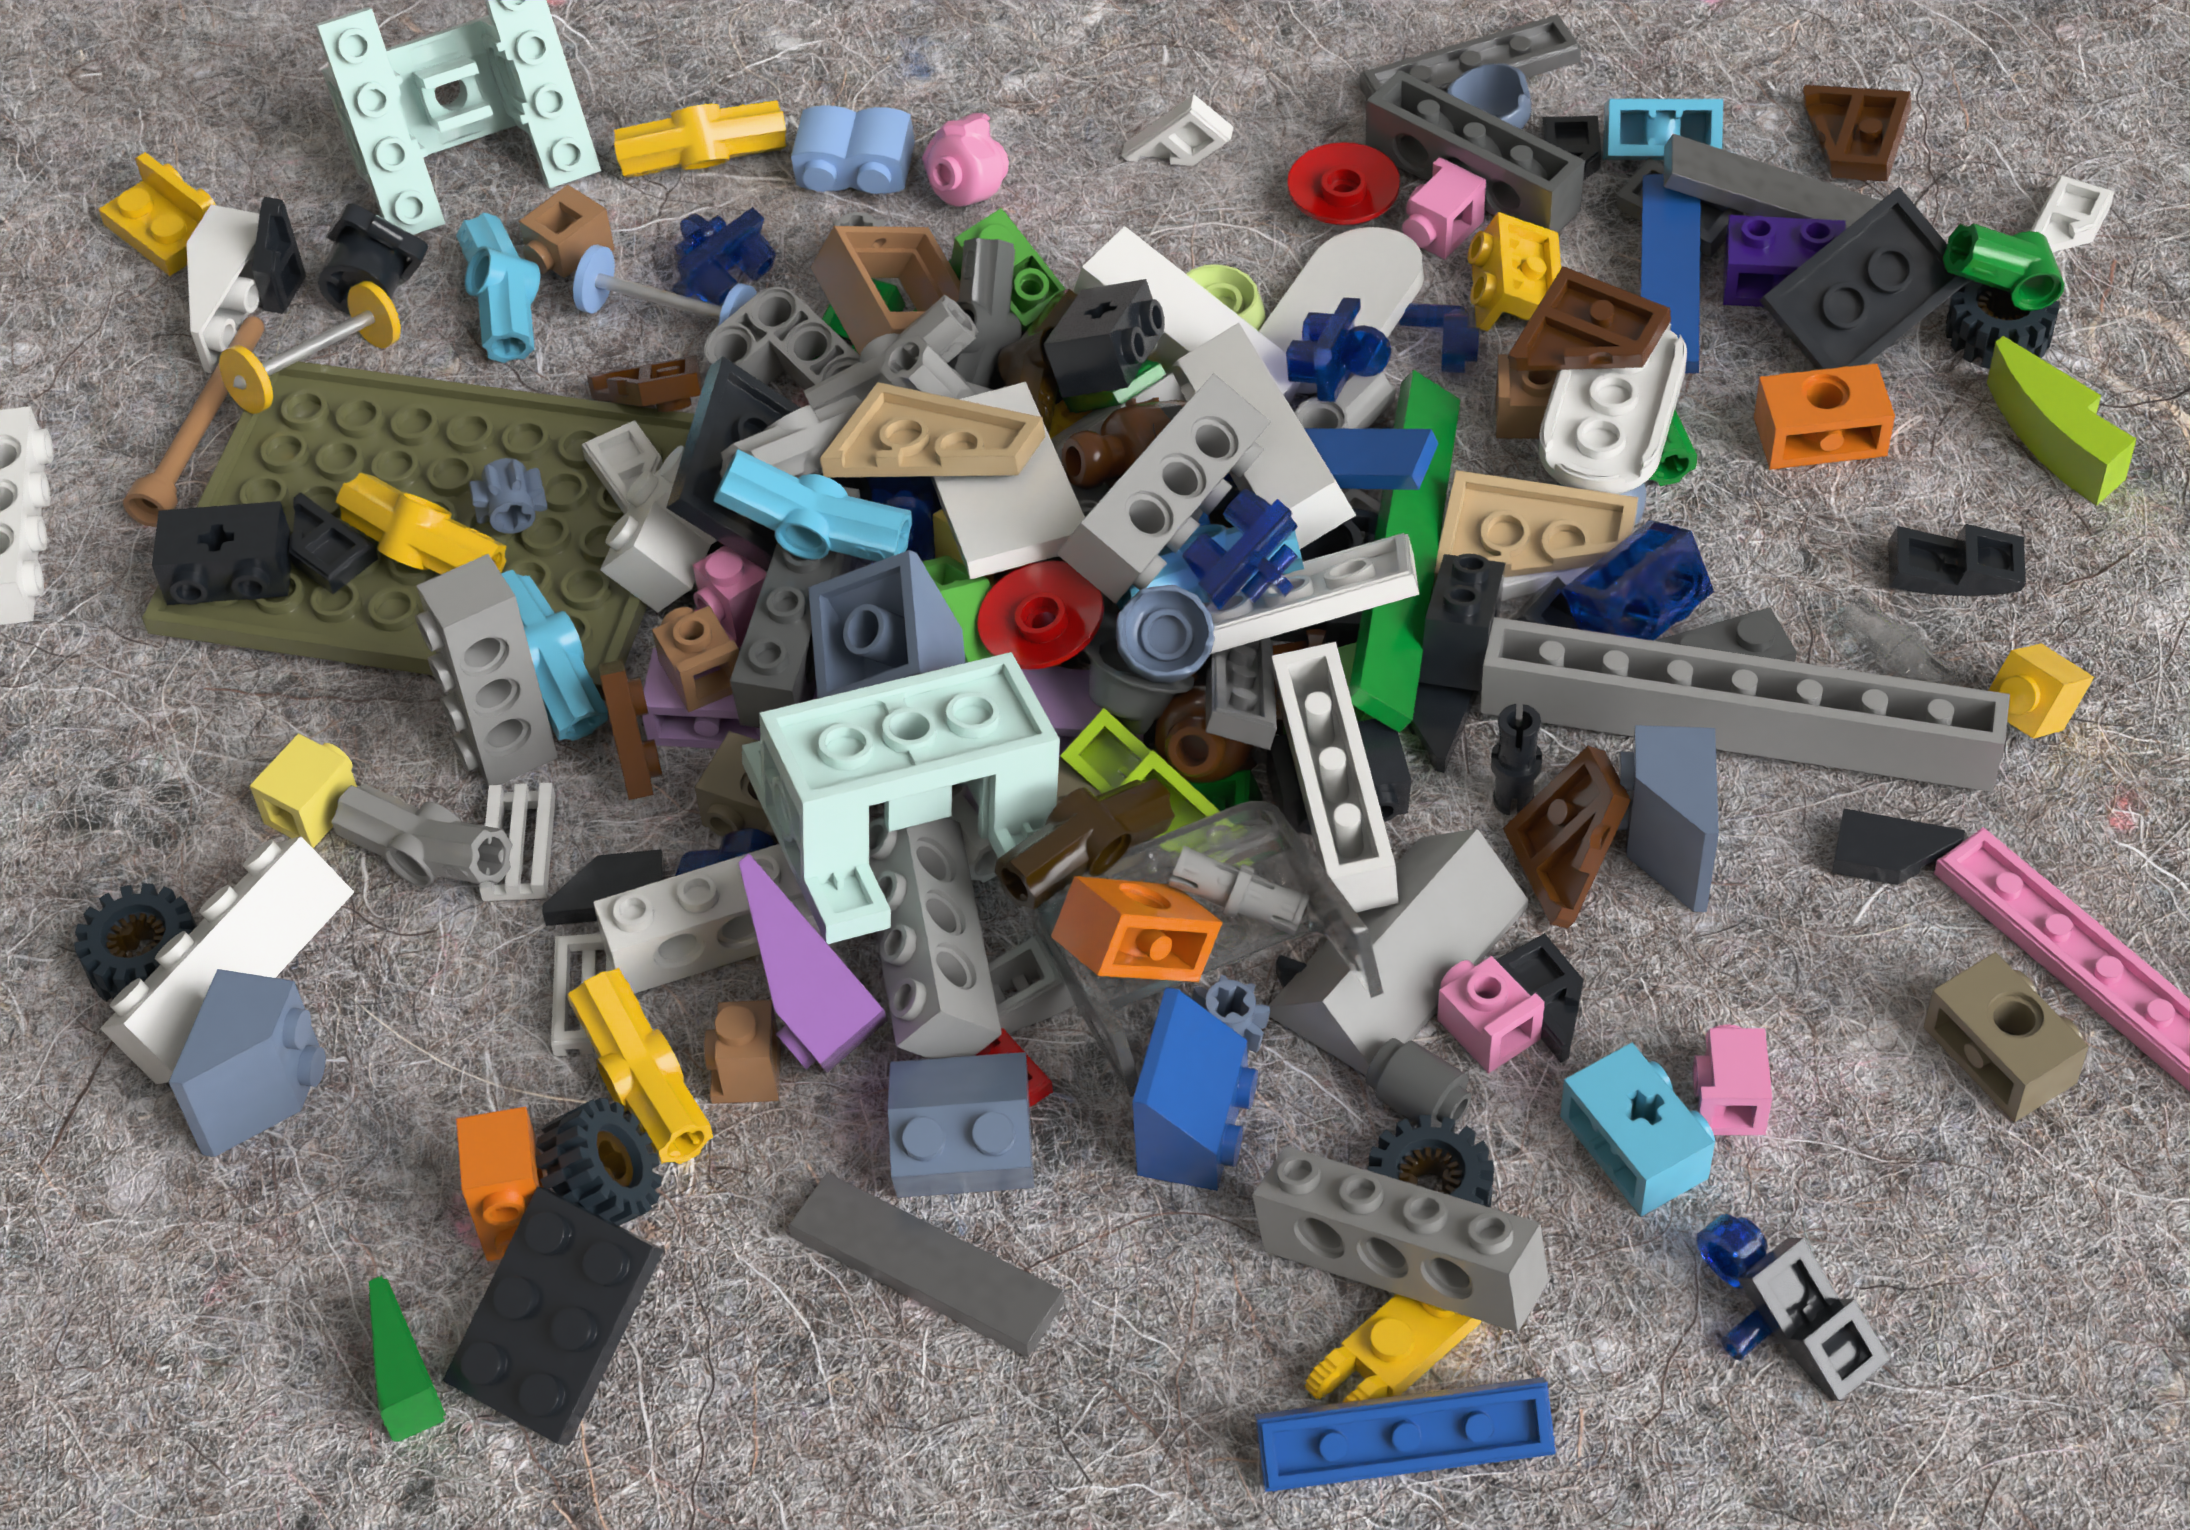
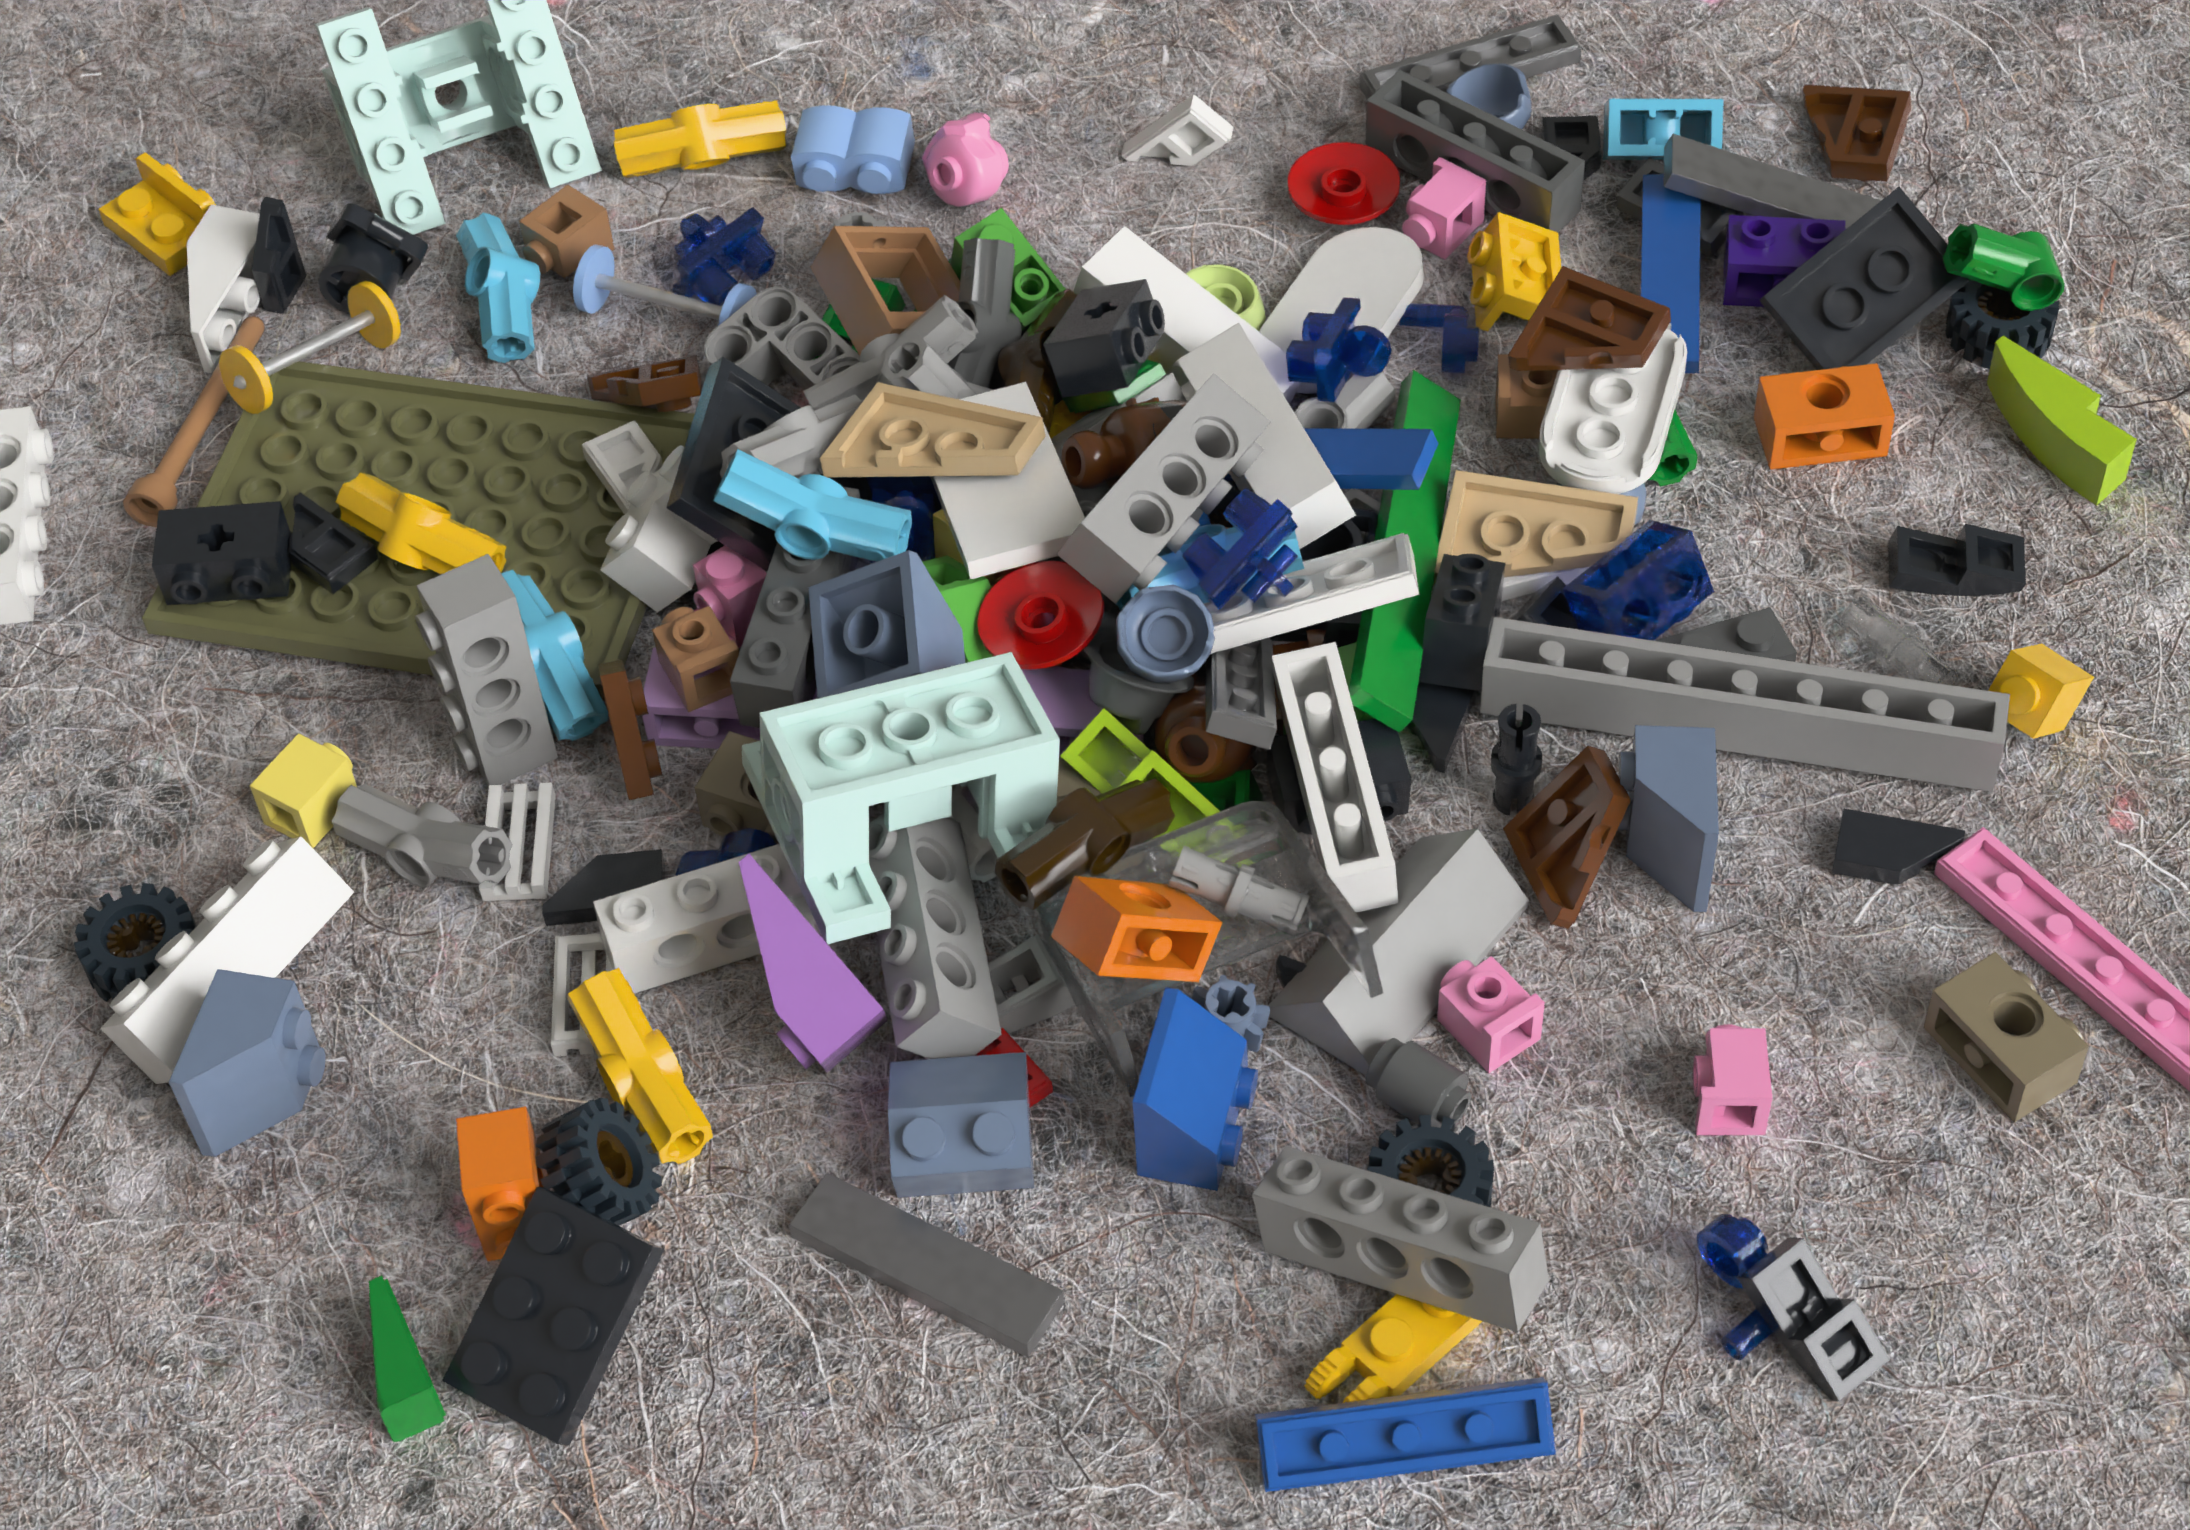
sand blue gear [469,458,548,533] -> none
medium nougat brick [704,1000,781,1104] -> none
black tile [1496,933,1584,1063] -> none
medium azure brick [1560,1042,1715,1217] -> none
white tile [2030,175,2114,252] -> none

